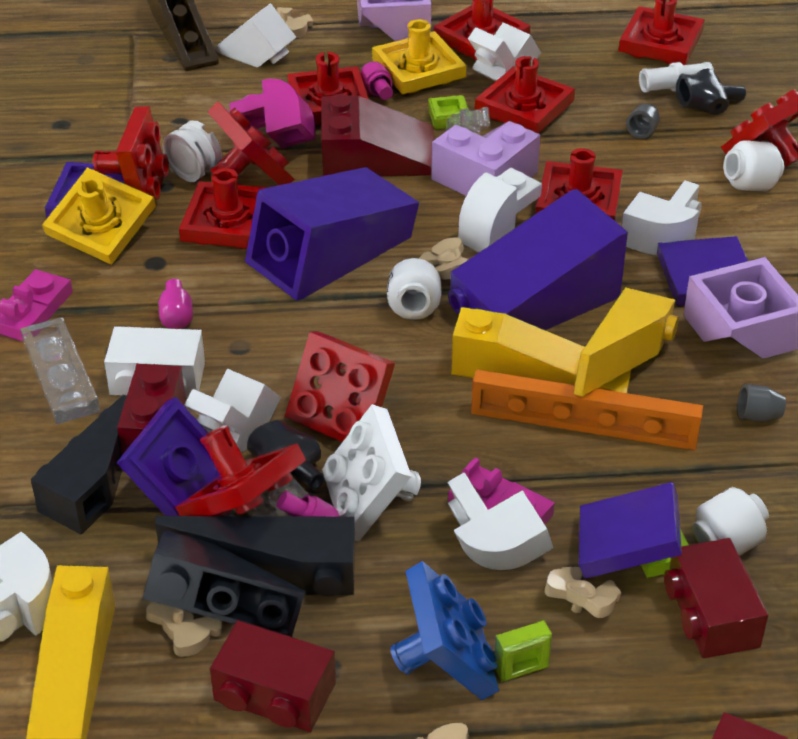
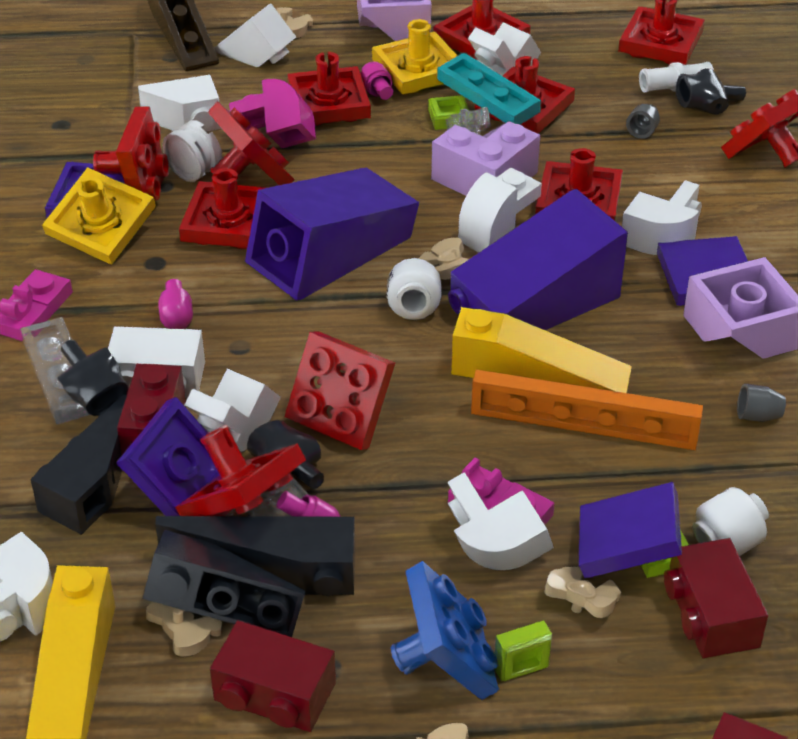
dark red slope [321,94,434,176] -> none
white plate [322,405,421,541] -> none
yellow slope [574,287,679,396] -> none
white head [723,141,784,192] -> none
none -> black piece [57,340,129,416]
none -> white slope [138,75,222,132]
none -> teal plate [437,53,541,125]

